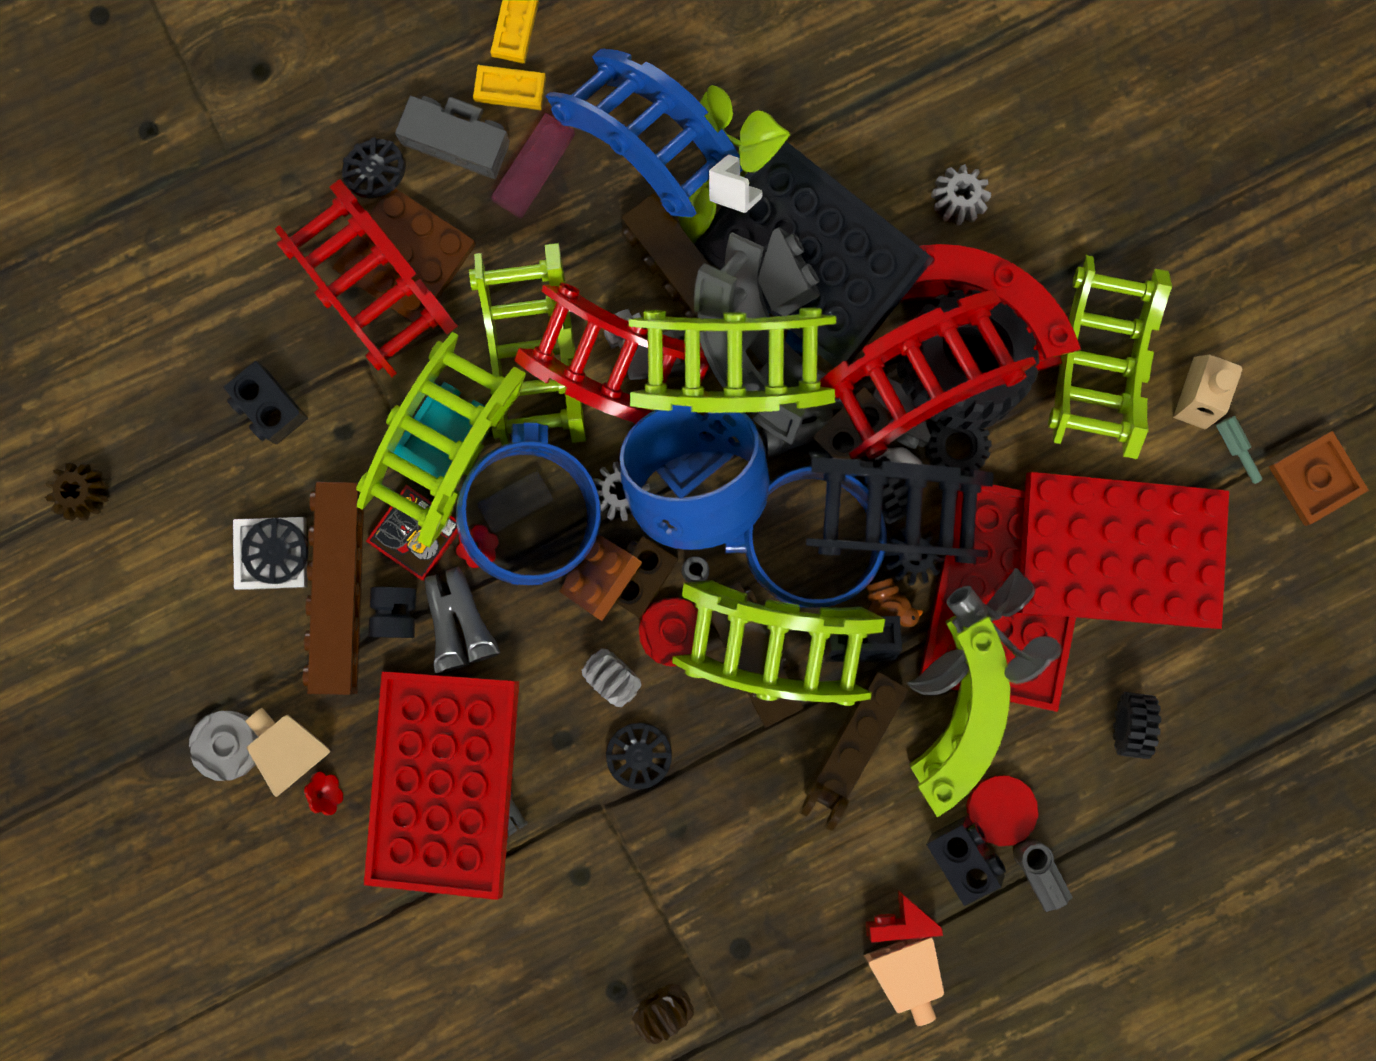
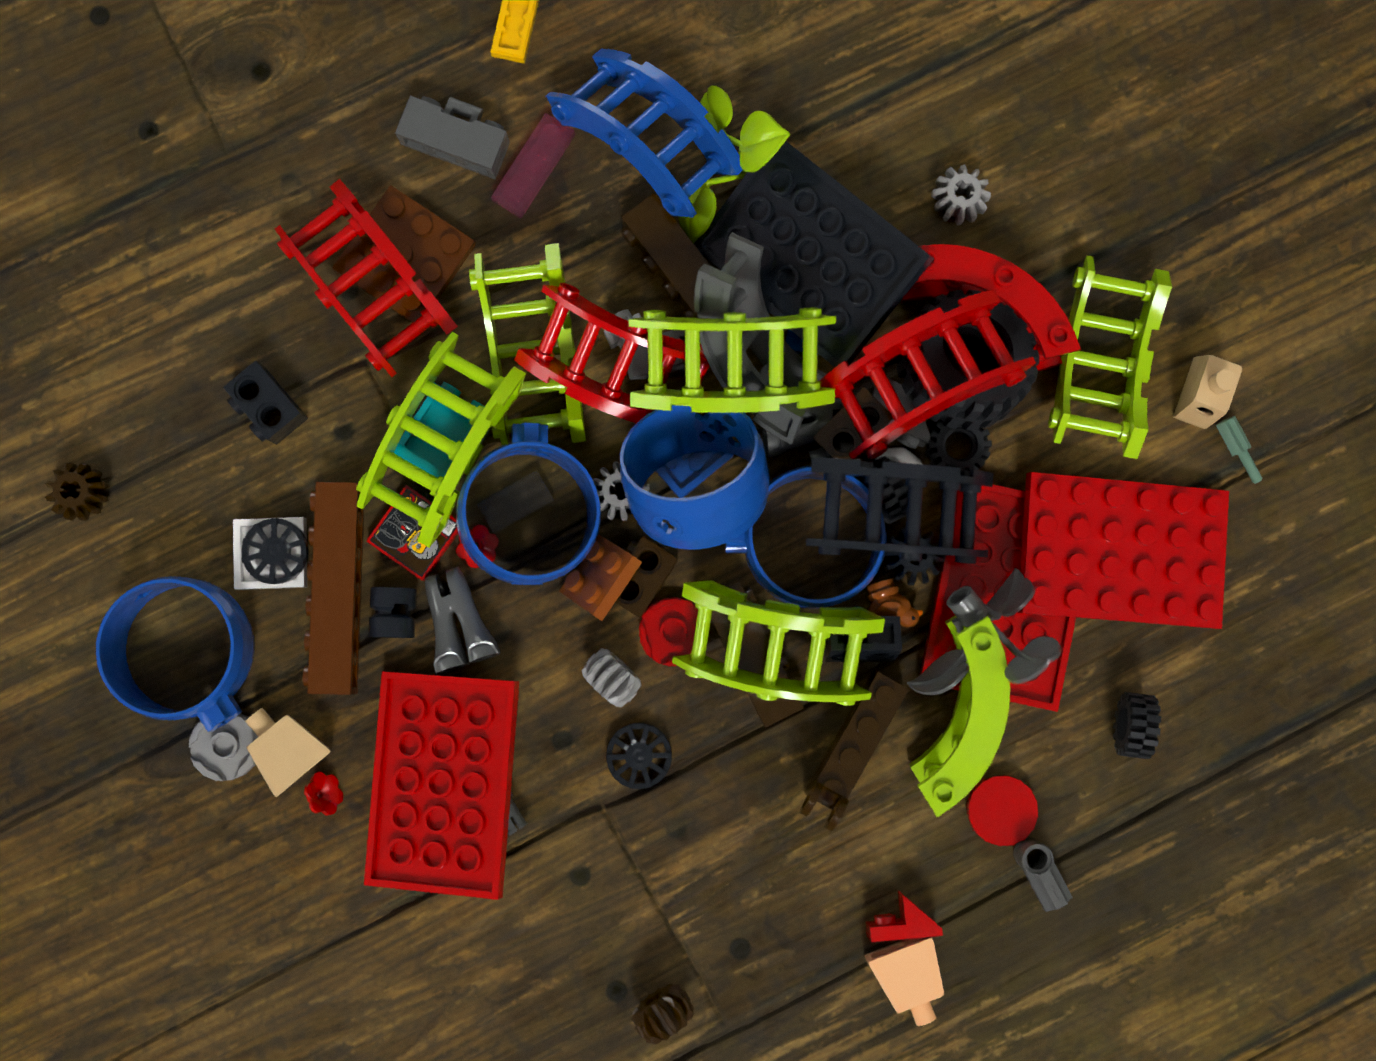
black wheel [342,138,406,199] -> none
yellow plate [473,65,546,110] -> none
dark grey pin [682,556,710,582] -> none
white panel [709,154,762,213] -> none
dark grey slope [757,227,820,316] -> none
black brick [926,815,1006,906] -> none
dark orange plate [1269,431,1369,526] -> none
none -> blue cylinder [96,576,255,732]

